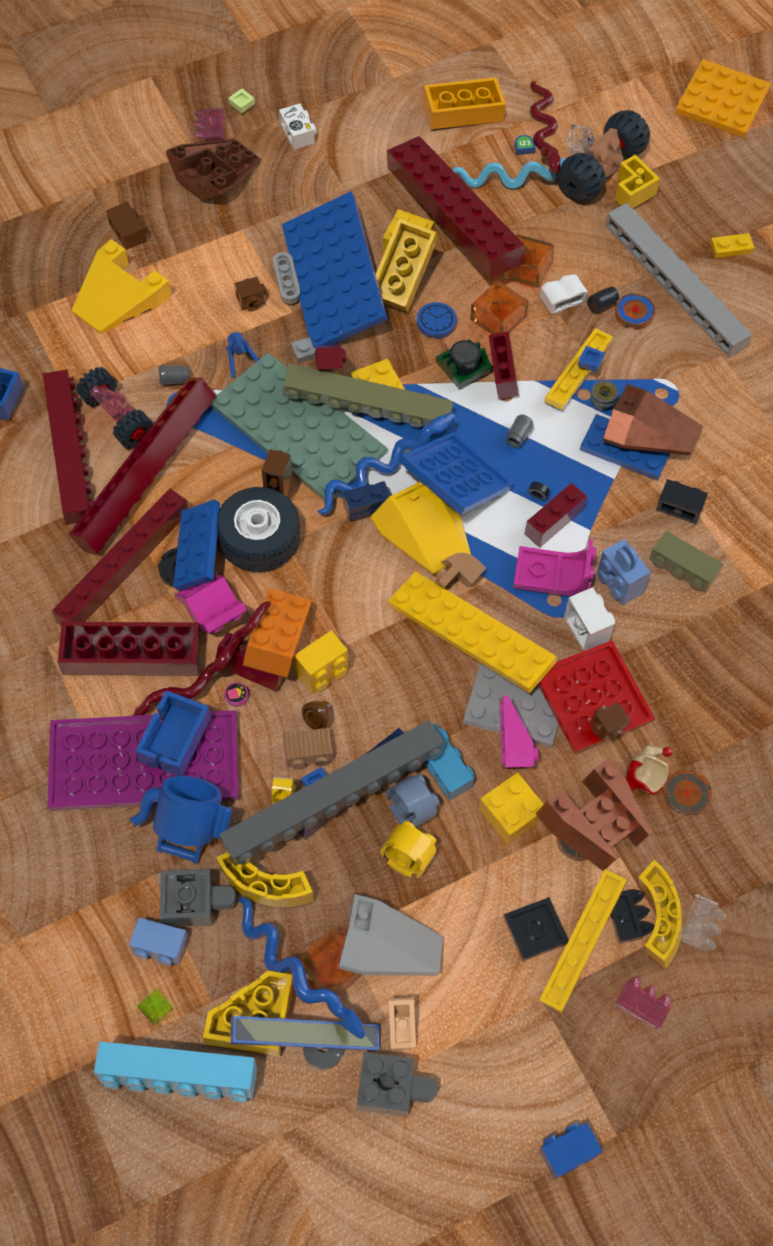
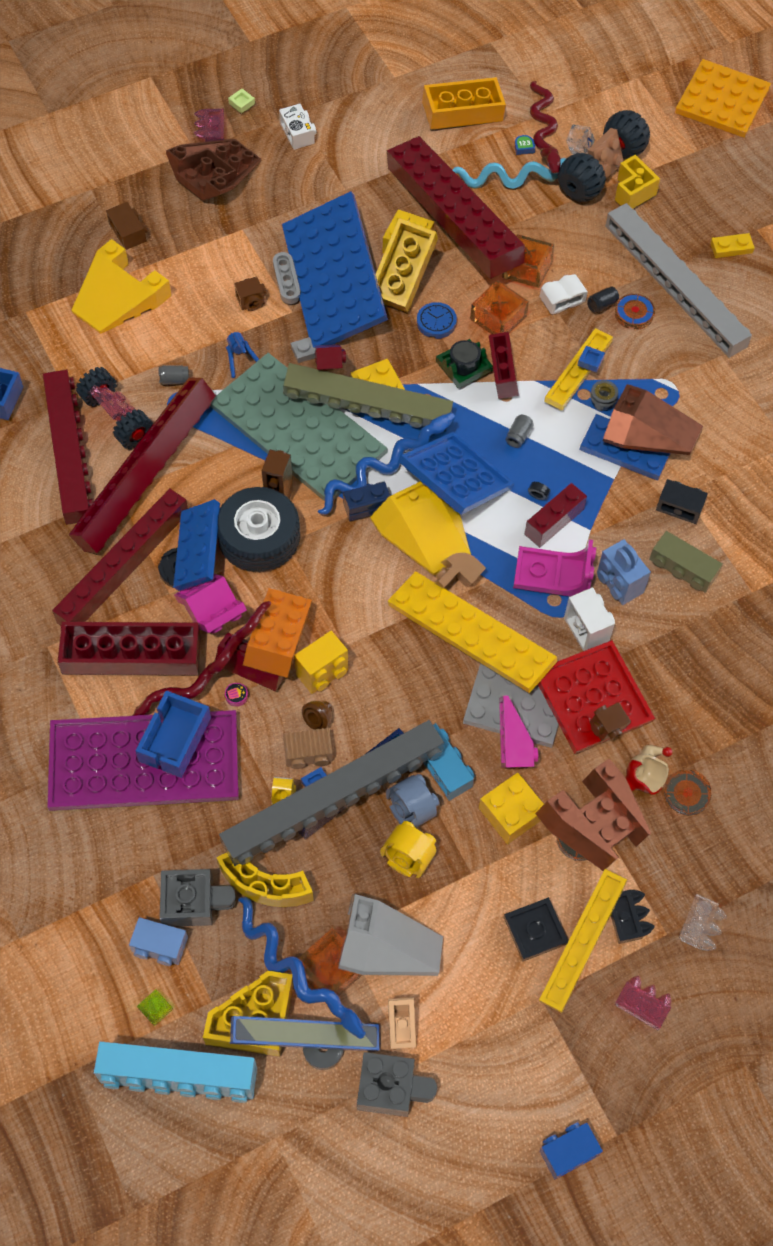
blue piece [129,776,232,864] -> none
yellow brick [638,860,683,969] -> none

